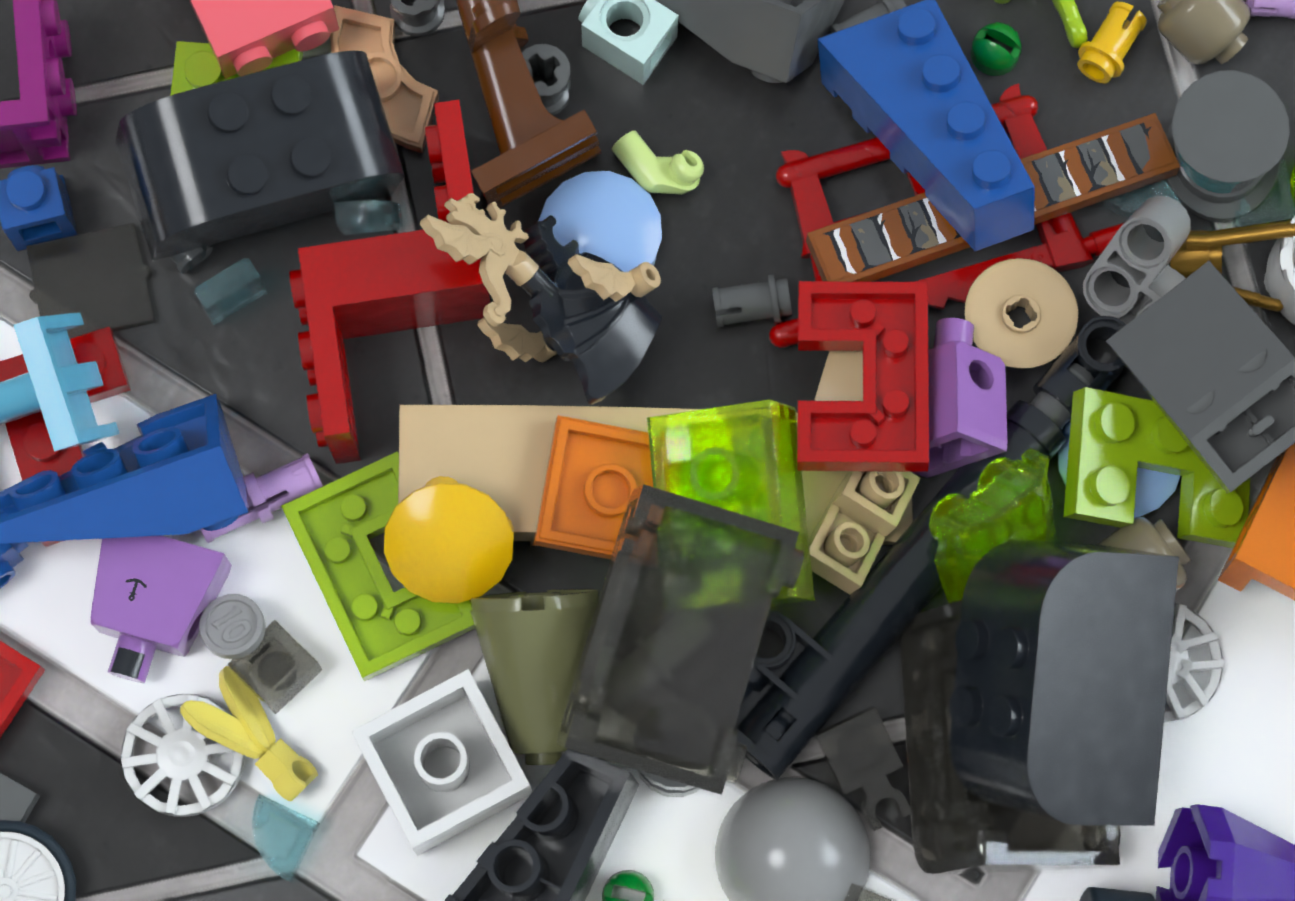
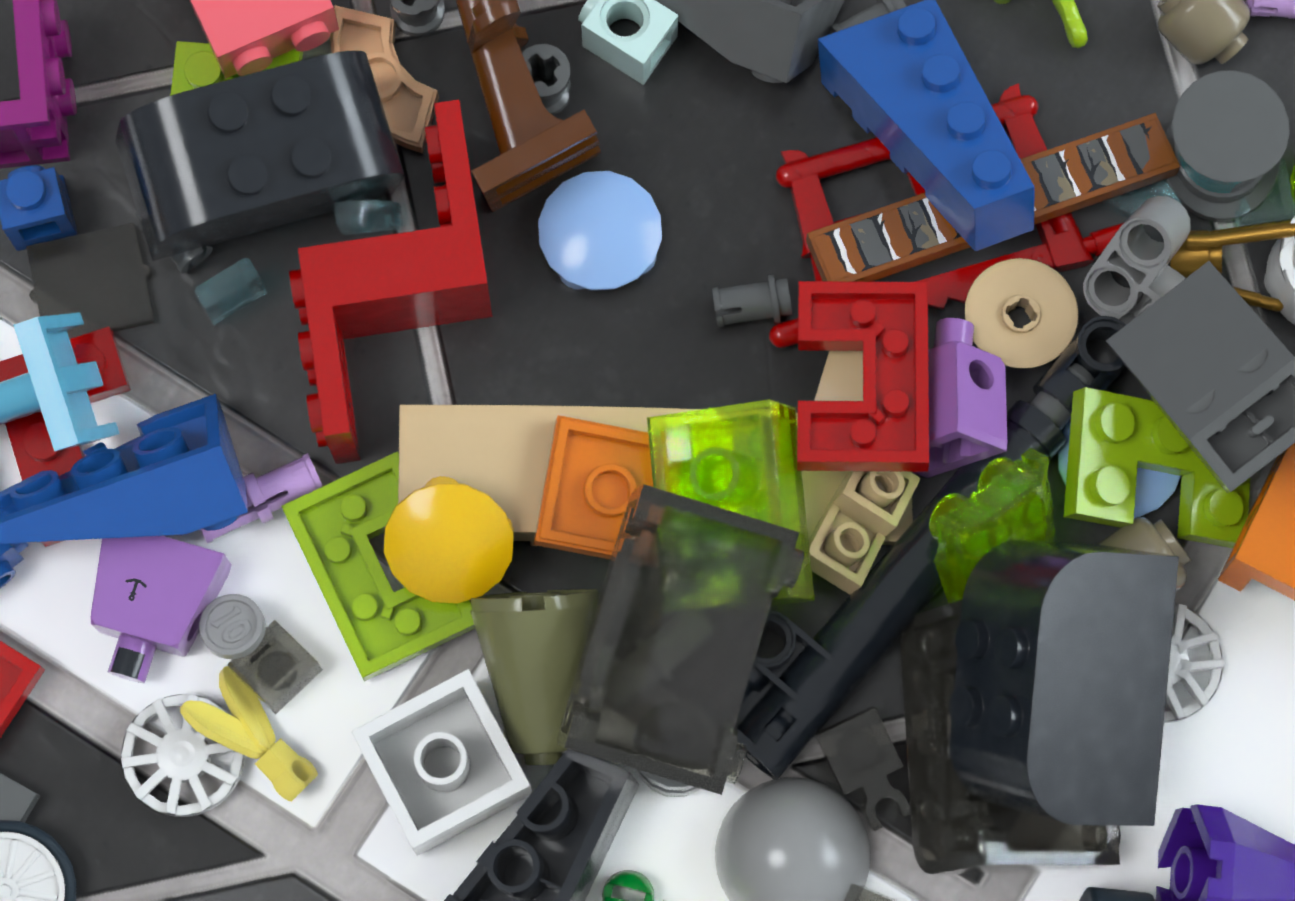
clear light blue tile [252,794,320,883] -> none
helmet [420,193,662,405] -> none
yellowish green arm [612,131,704,195] -> none
green hinge [970,22,1022,76] -> none
yellow pin [1077,1,1147,84] -> none

